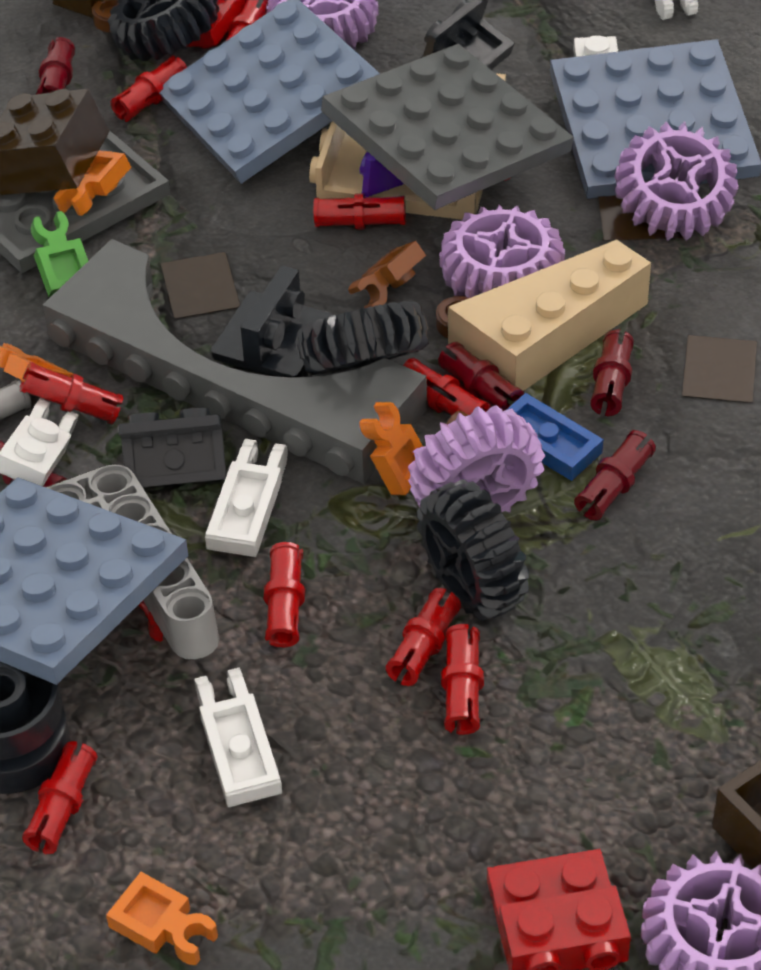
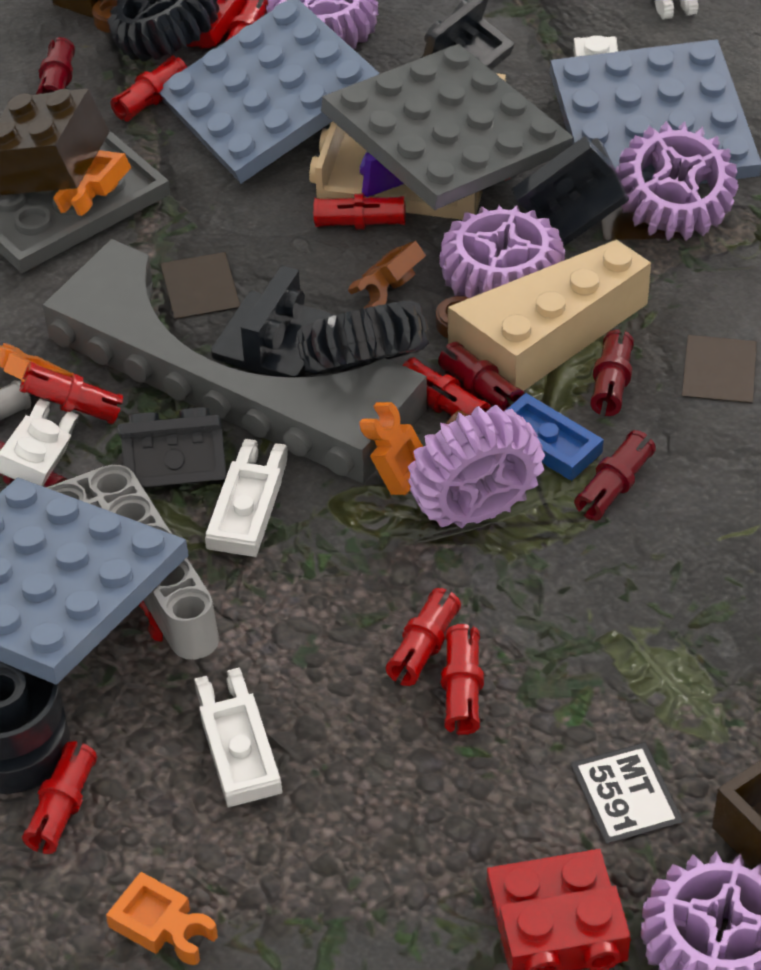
bright green plate [31,211,88,297] -> none
red pin [263,542,305,648] -> none
black gear [417,479,529,621] -> none
none -> black bracket [511,136,629,247]
none -> sticker [570,742,683,844]

